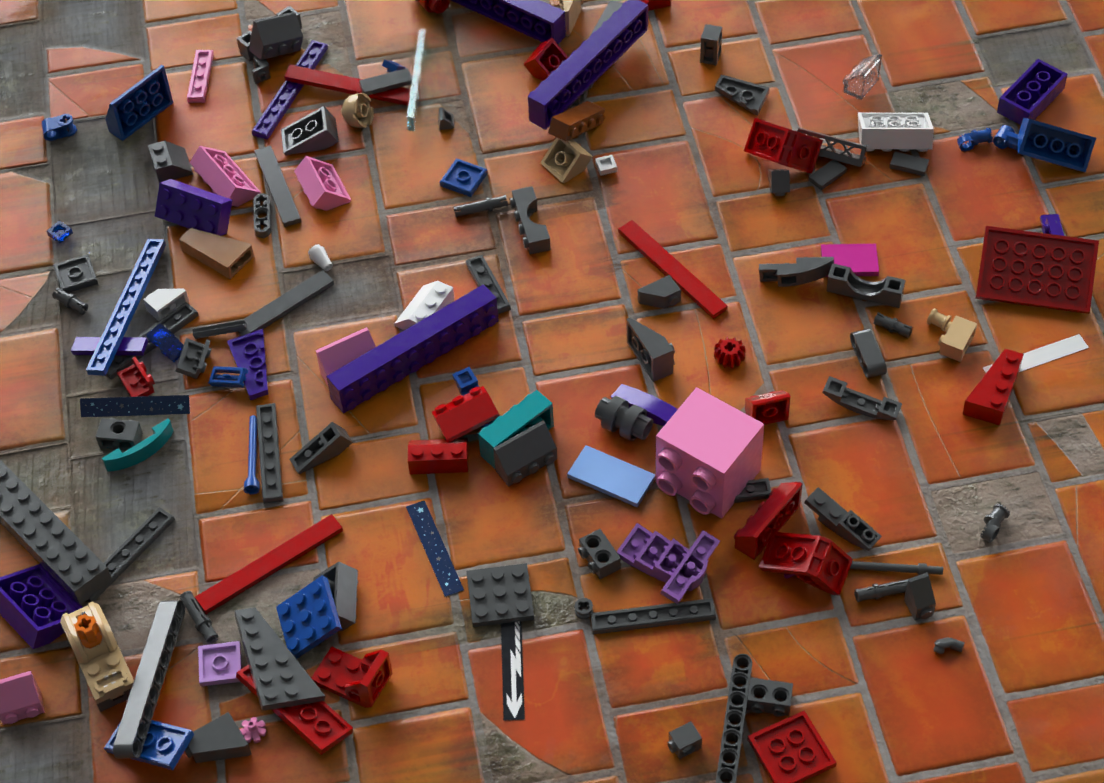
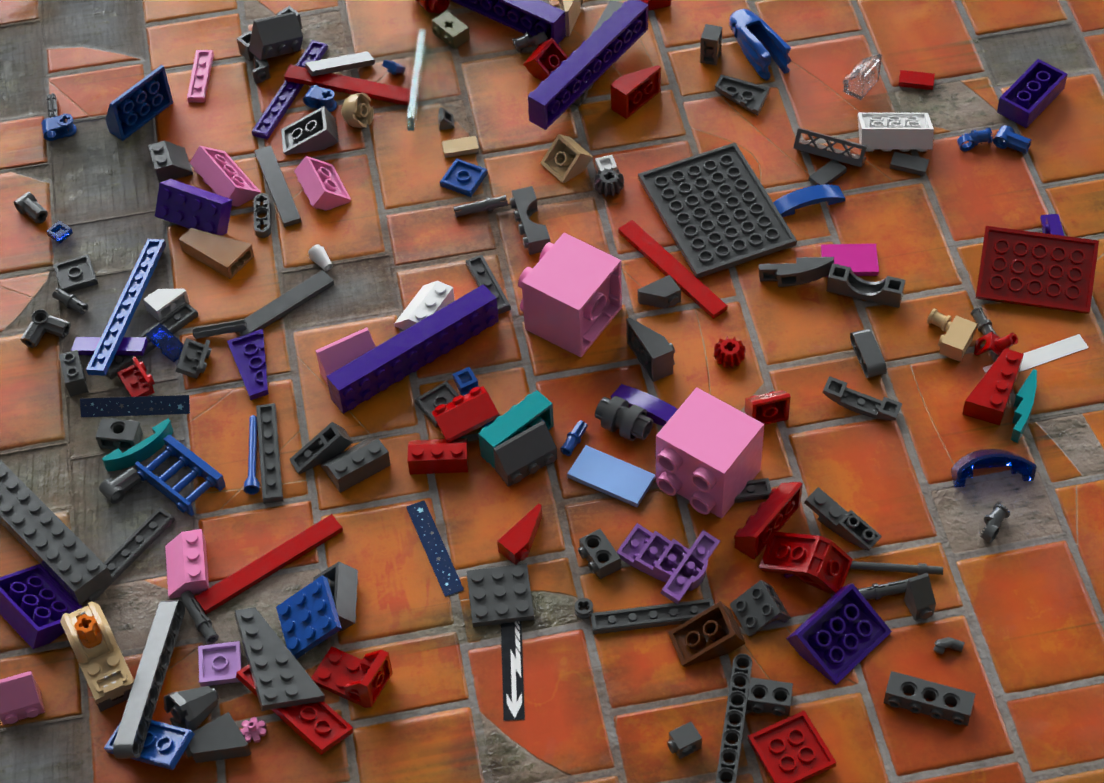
blue tile [208,366,248,388] -> none
dark grey tile [359,68,413,95] -> none
dark orange brick [548,101,605,141] -> none
red bracket [744,118,823,174] -> none
dark grey slope [768,169,790,196] -> none
dark grey pin [874,313,913,338] -> none
blue slope [1018,118,1096,172] -> none
none -> dark grey piece [14,192,48,223]
none -> dark grey piece [21,309,71,348]
none -> dark grey axle [46,93,58,118]
none -> dark grey brick [59,350,89,397]
none -> dark grey piece [99,467,141,504]
none -> blue fence [135,434,226,516]
none -> dark grey cone [164,686,219,731]
none -> bright pink slope [165,529,209,599]
none -> blue piece [303,85,337,112]
none -> tile [305,51,375,76]
none -> dark grey slope [320,437,391,493]
none -> dark grey tile [415,381,459,428]
none -> olive brick [432,11,470,49]
none -> tan tile [442,136,479,158]
none -> red slope [497,503,543,565]
none -> dark grey connector [512,31,548,53]
none -> bright pink piece [518,233,622,357]
none -> blue axle [560,420,588,456]
none -> dark grey gear [594,168,624,197]
none -> red slope [610,65,661,119]
none -> dark grey plate [638,143,797,279]
none -> reddish brown slope [668,601,746,667]
none -> blue piece [729,9,791,80]
none -> dark grey bracket [730,580,791,637]
none -> blue slope [773,184,845,217]
none -> dark purple slope [786,583,892,685]
none -> dark grey brick [883,671,975,726]
none -> red tile [898,70,935,90]
none -> clear blue windscreen [951,449,1037,487]
none -> dark grey pin [970,307,998,336]
none -> red bracket [974,332,1018,356]
none -> teal slope [1011,369,1037,443]

